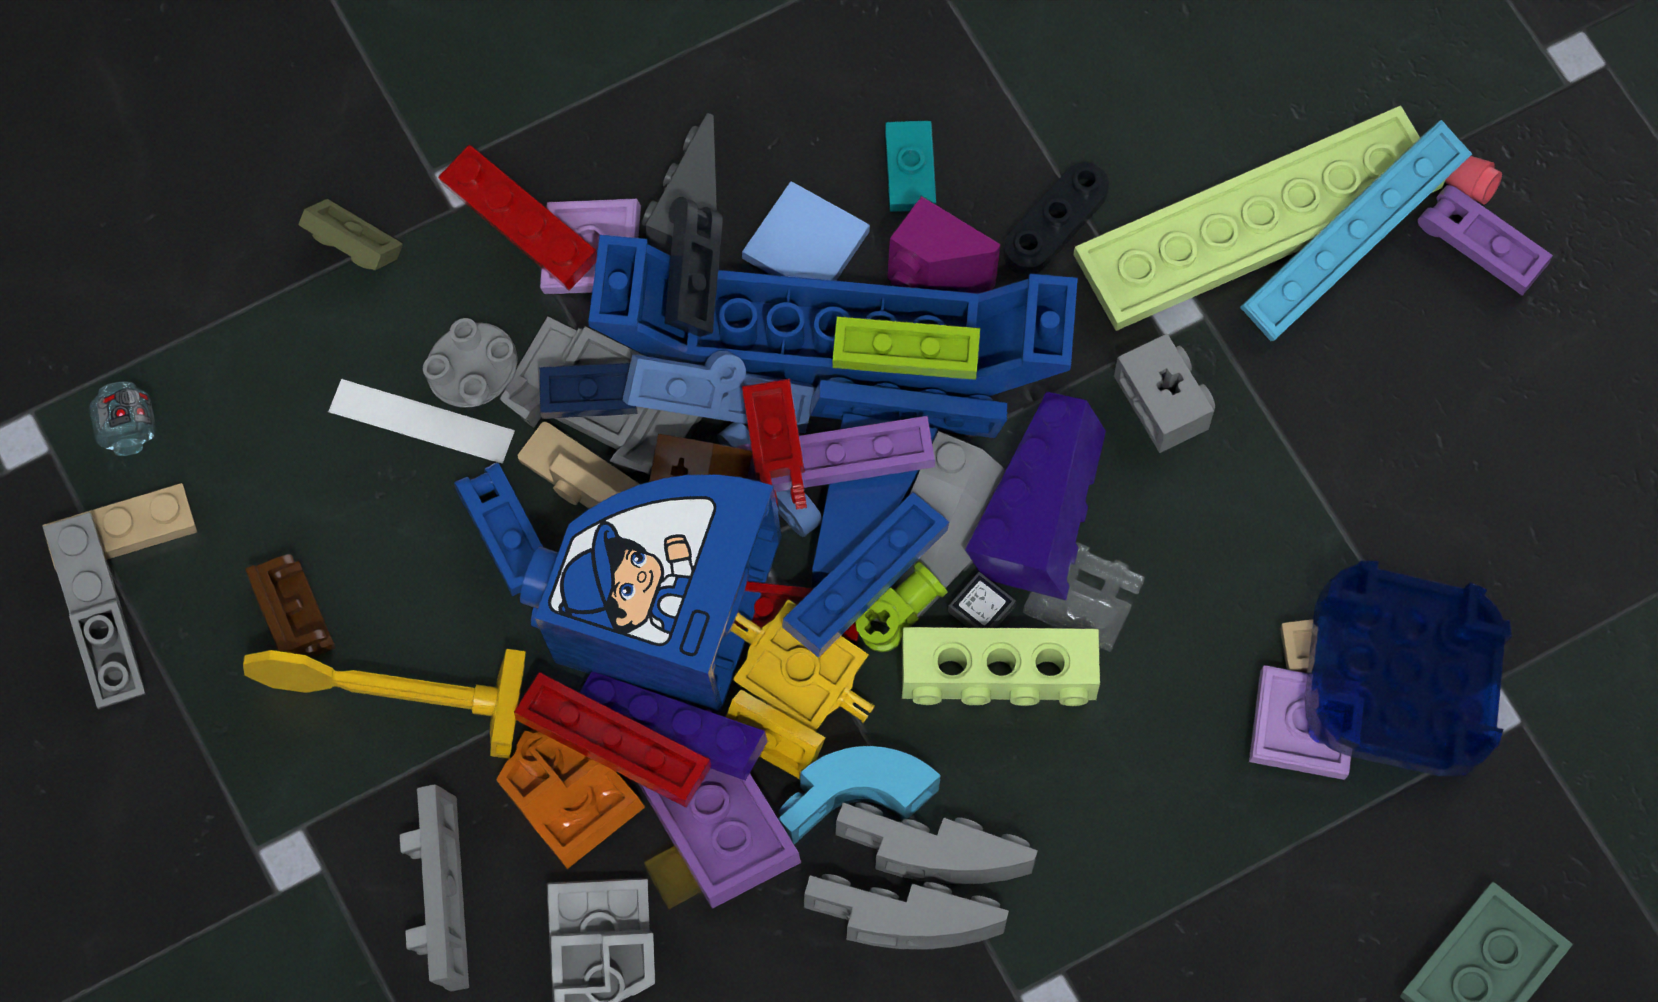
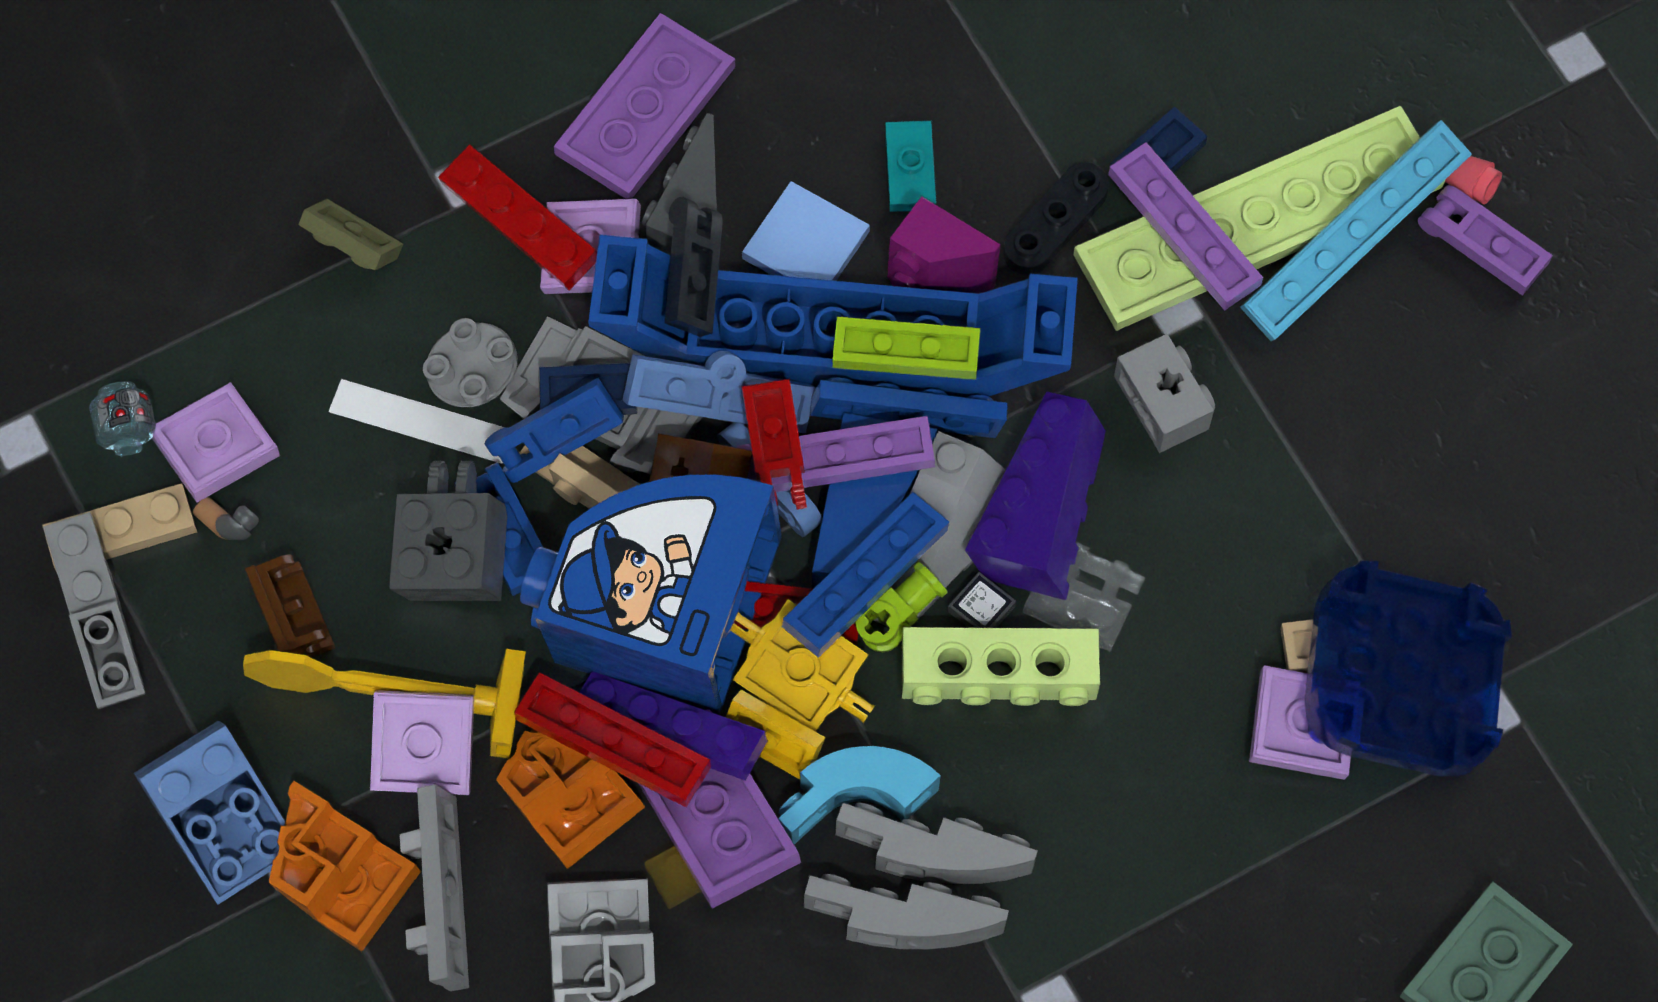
none -> medium blue slope [134,721,285,904]
none -> lavender plate [148,382,280,503]
none -> dark grey arm [192,496,259,540]
none -> orange slope [269,781,421,952]
none -> lavender plate [370,690,474,795]
none -> dark grey hinge [389,461,507,601]
none -> blue plate [484,378,624,483]
none -> medium lavender plate [554,13,735,199]
none -> medium lavender plate [1108,142,1263,311]
none -> dark blue plate [1110,107,1208,173]

